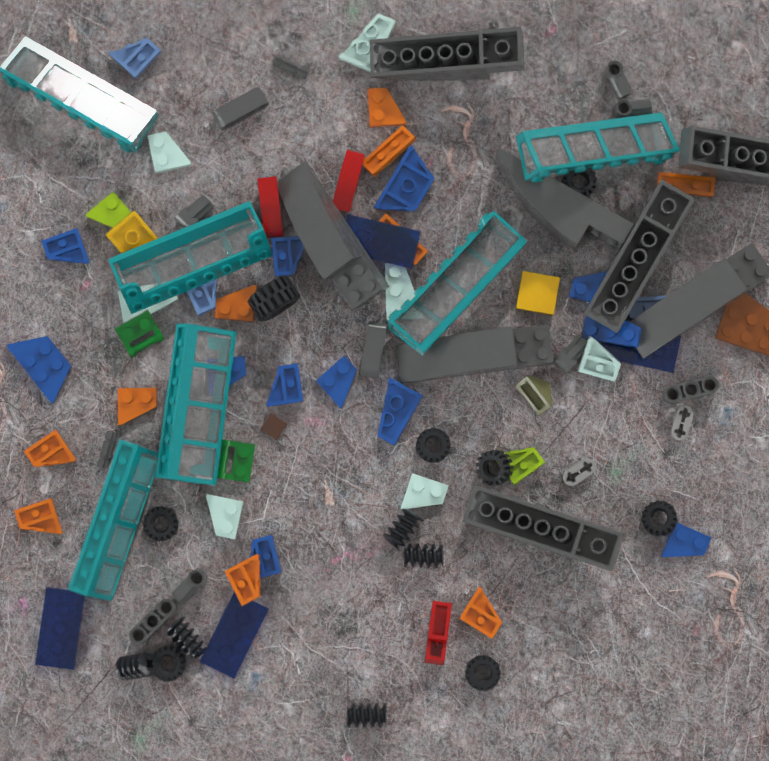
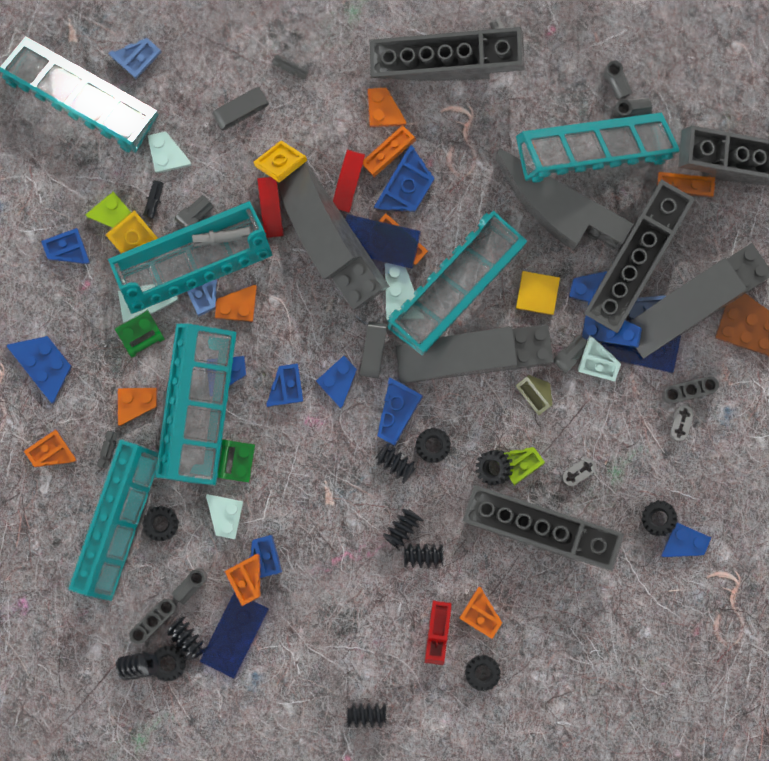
orange wing [14,498,63,534] -> none
clear blue tile [35,587,85,670] -> none
black tyre [247,276,300,322] -> none
reddish brown slope [260,413,287,440] -> none
blue wing [271,236,305,277] -> none
light aqua wing [339,14,396,72] -> none
light aqua wing [400,473,449,509] -> none
black tyre [562,168,597,197] -> none
none -> black axle [143,180,164,219]
none -> light grey pin [192,227,250,247]
none -> yellow tile [253,141,307,183]
none -> black piece [374,443,416,484]

